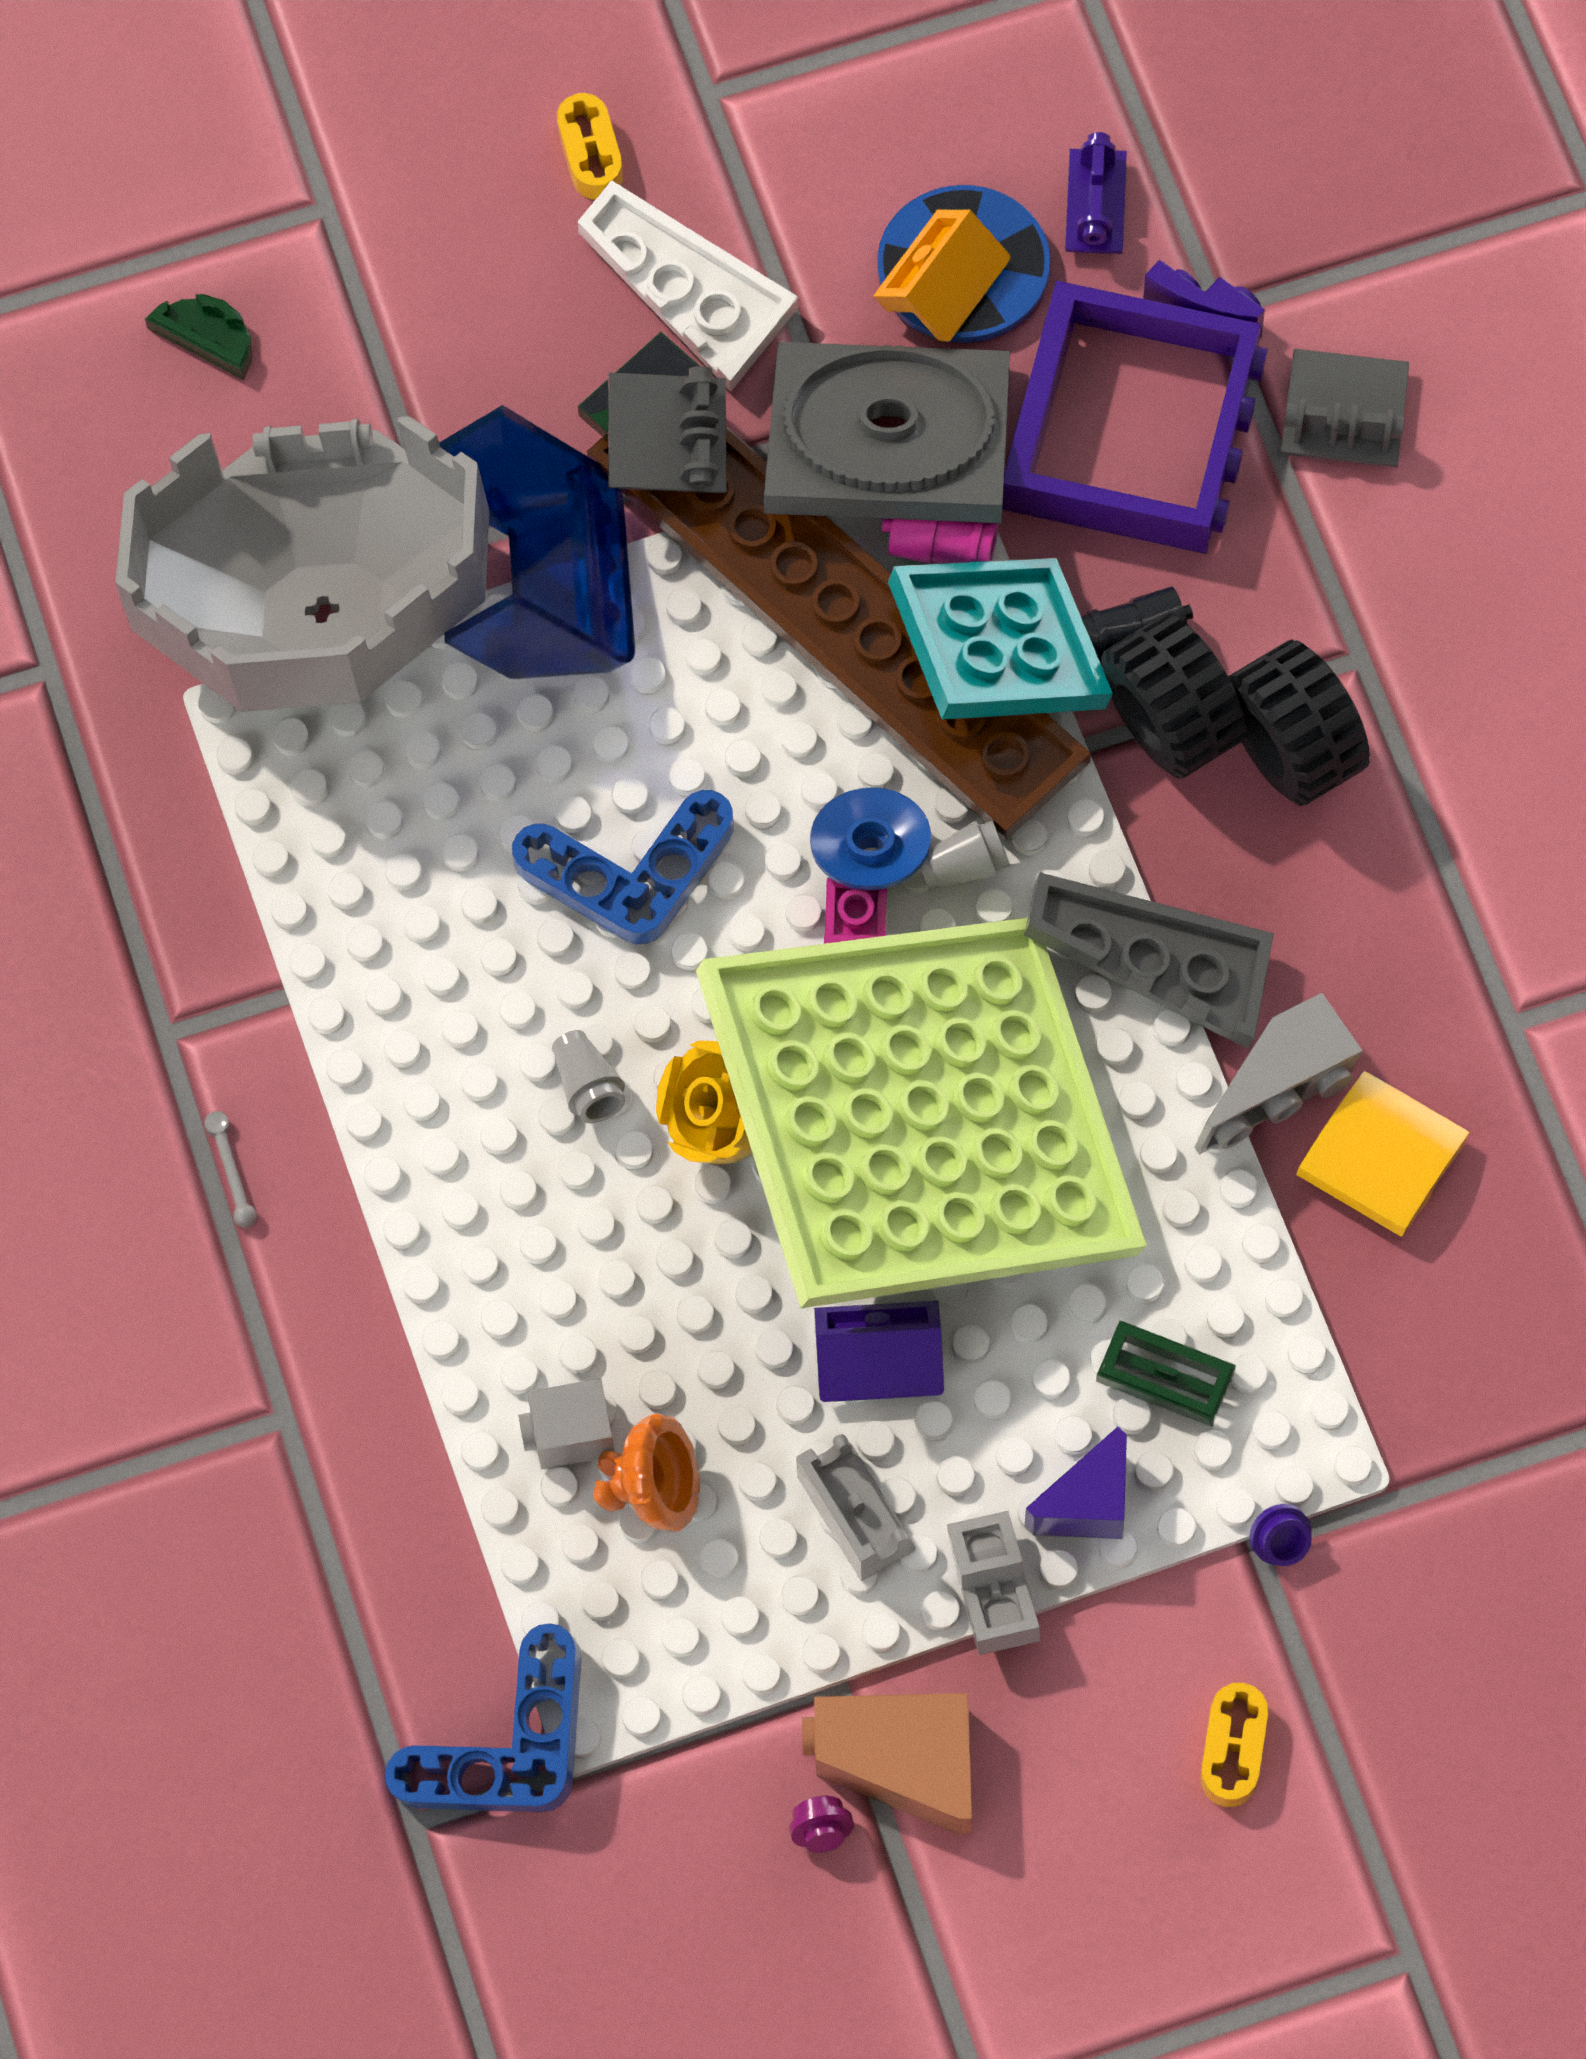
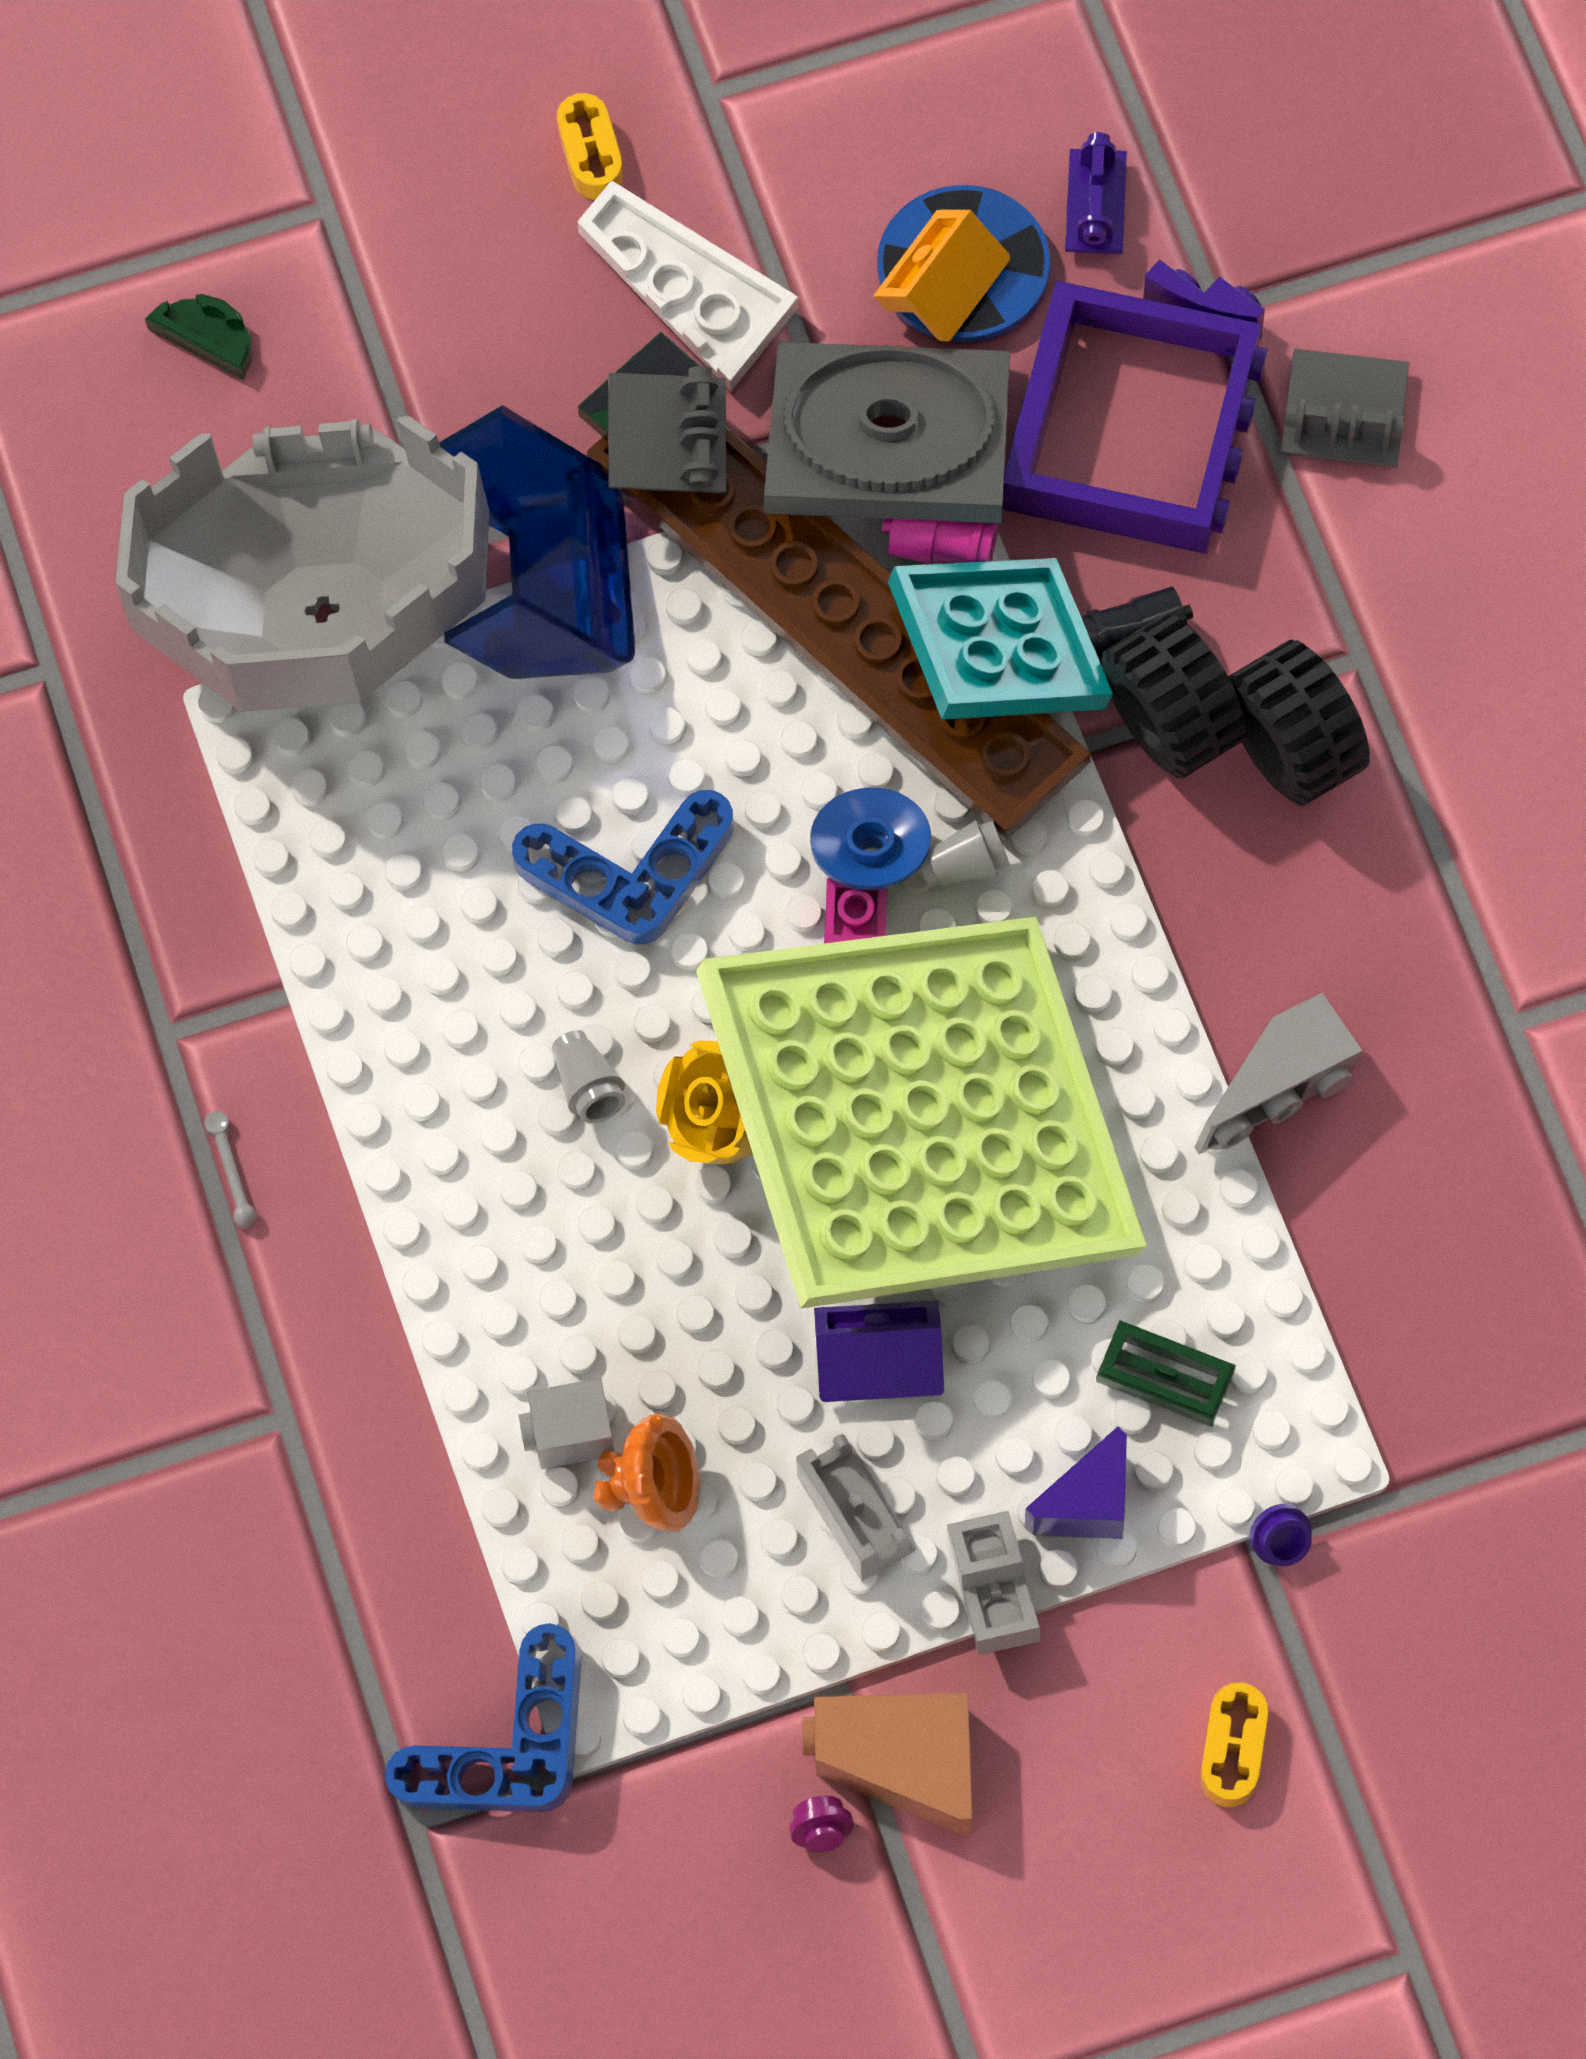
dark grey wing [1024,872,1274,1049] -> none
yellow slope [1296,1070,1470,1237] -> none

